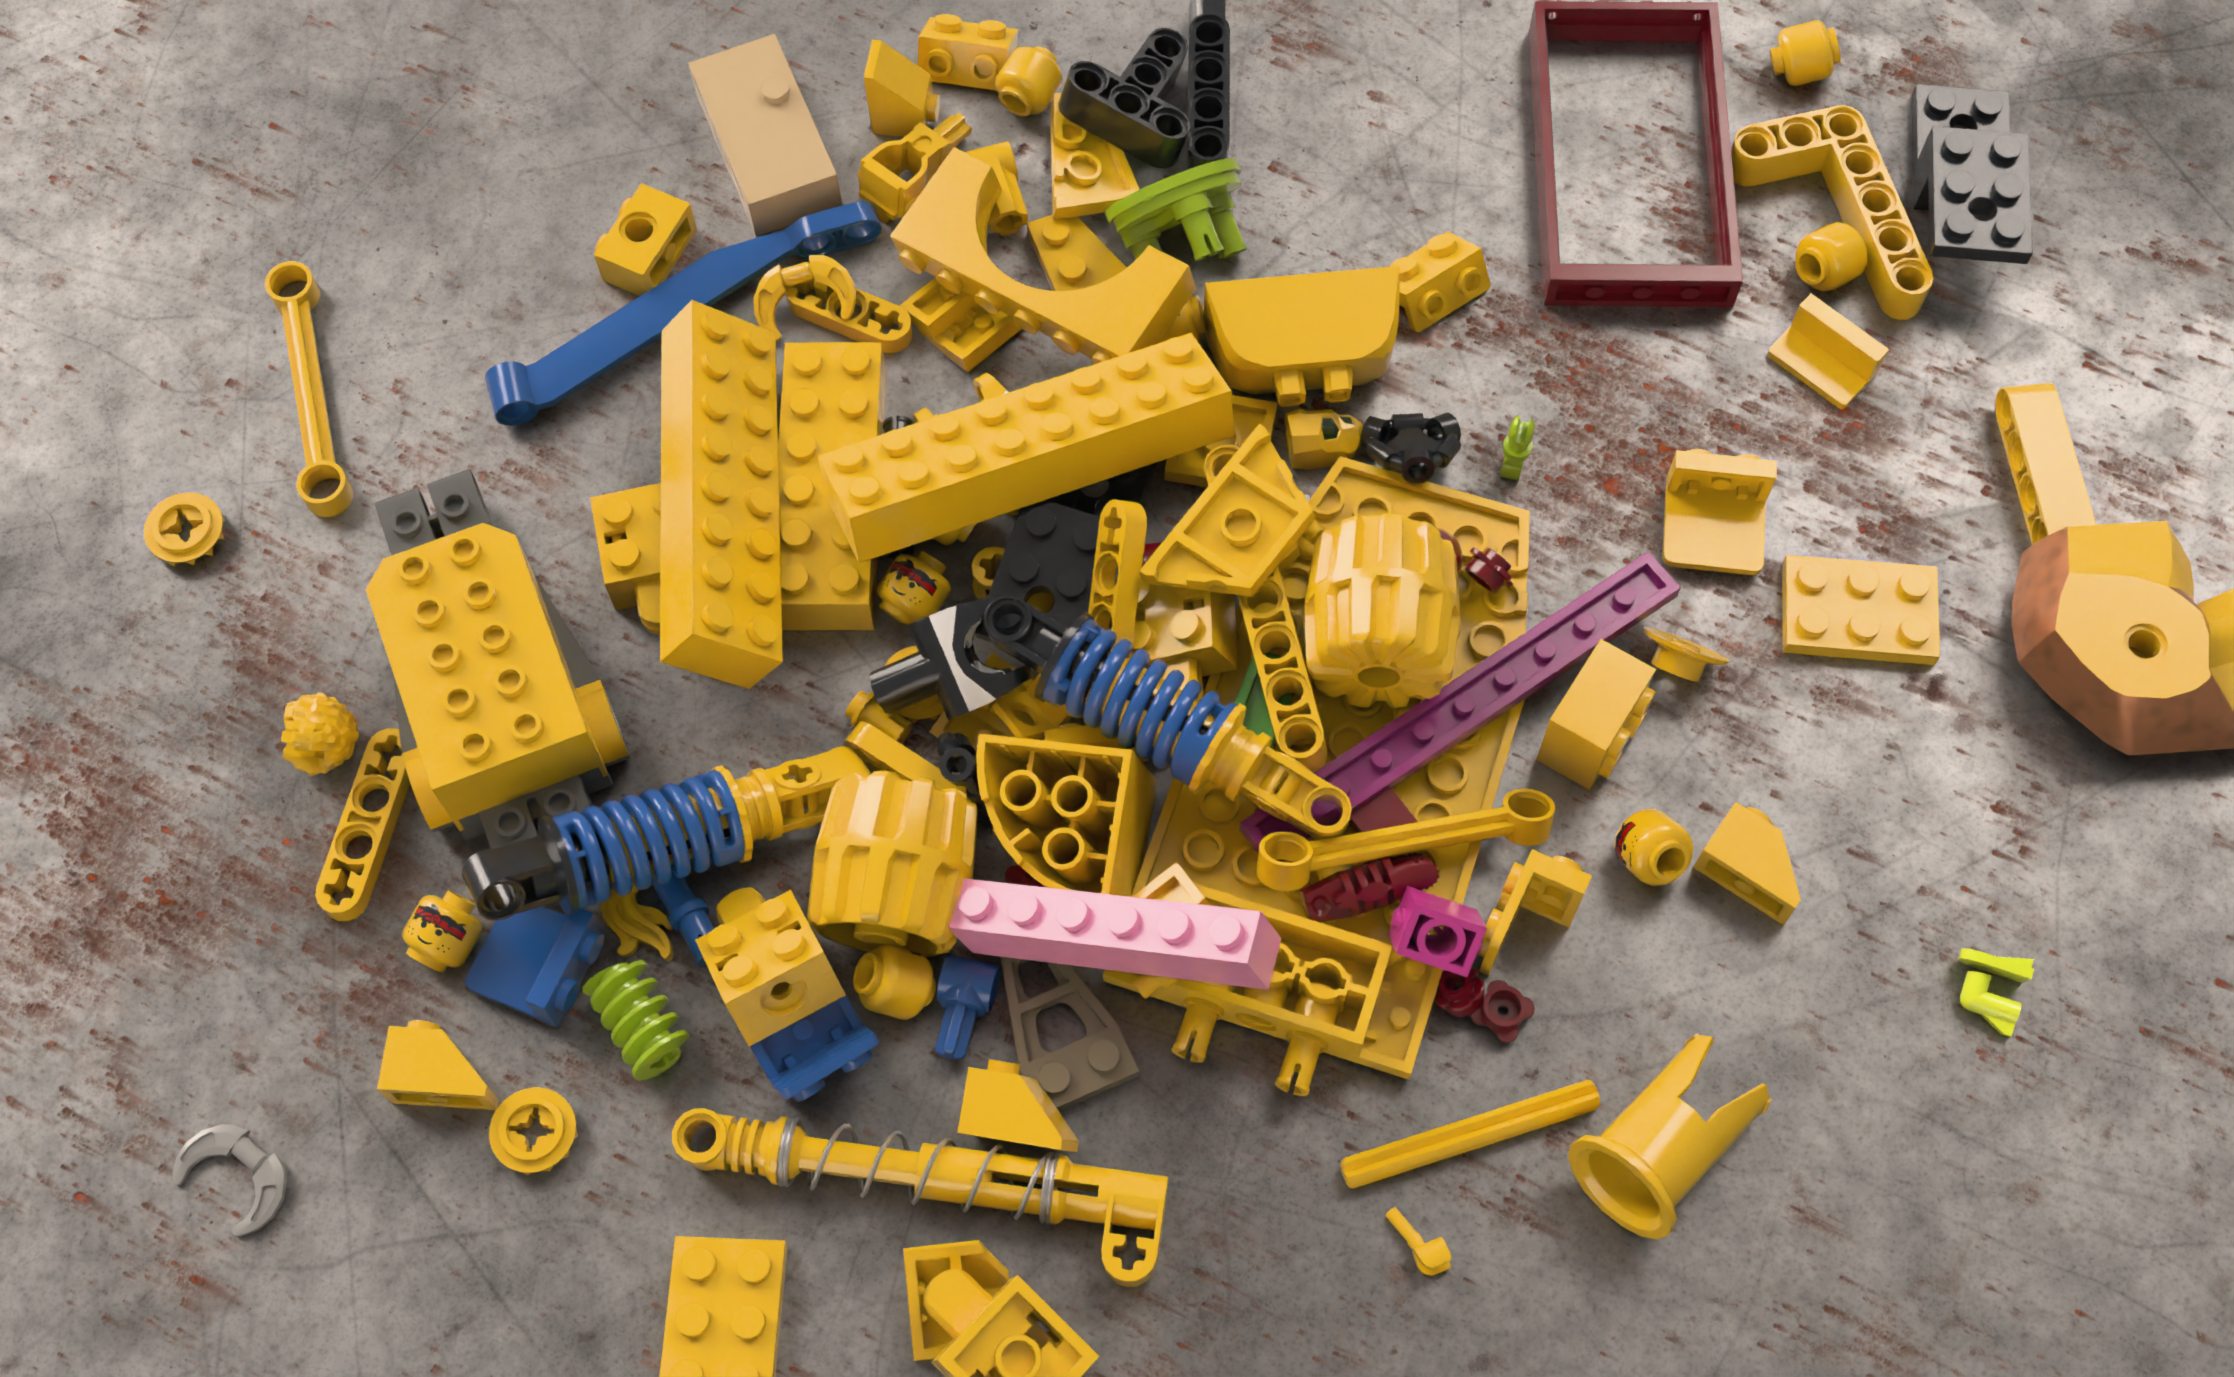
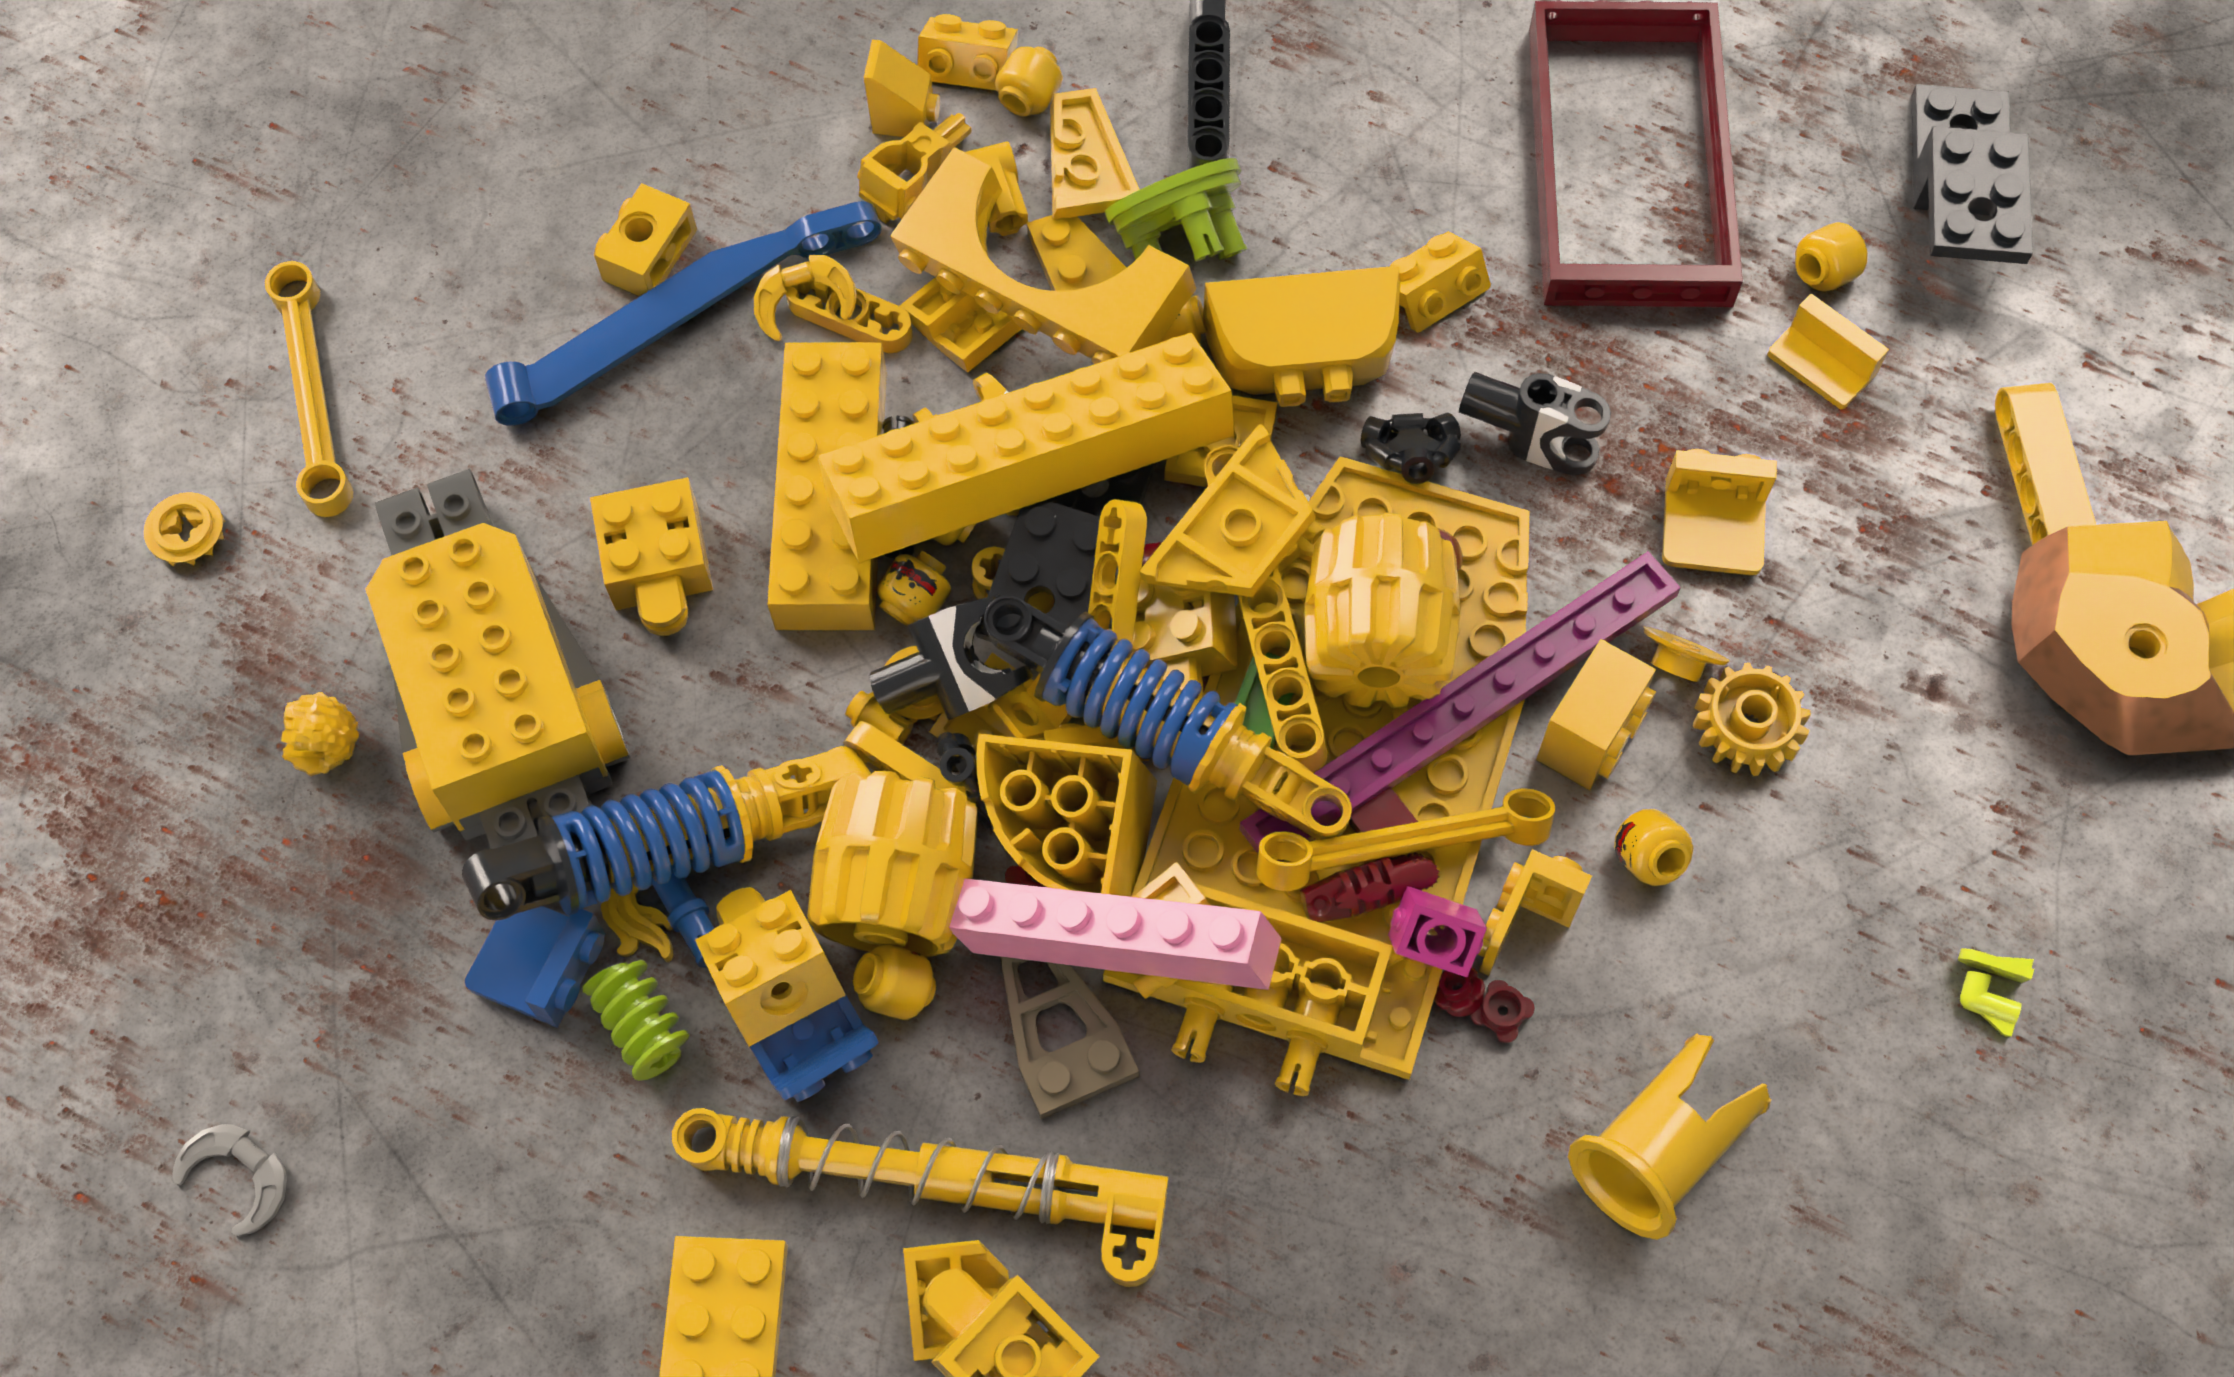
yellow beam [315,728,410,921] -> none
yellow slope [377,1020,499,1110] -> none
yellow head [402,890,483,973] -> none
yellow gear [489,1087,578,1176] -> none
yellow brick [660,300,783,689] -> none
tan brick [688,34,843,237] -> none
blue axle [935,954,1001,1061] -> none
yellow slope [957,1059,1079,1152] -> none
black beam [1058,28,1191,169] -> none
yellow rock [1284,409,1363,470] -> none
yellow axle [1340,1080,1601,1189] -> none
yellow hand [1385,1207,1452,1276] -> none
dark red plate [1464,547,1513,594] -> none
lime piece [1500,415,1535,481] -> none
yellow slope [1693,802,1801,925] -> none
yellow beam [1731,105,1934,320] -> none
yellow head [1769,20,1841,86] -> none
yellow plate [1782,554,1940,665] -> none
none -> black connector [1458,372,1611,475]
none -> yellow gear [1693,663,1811,776]

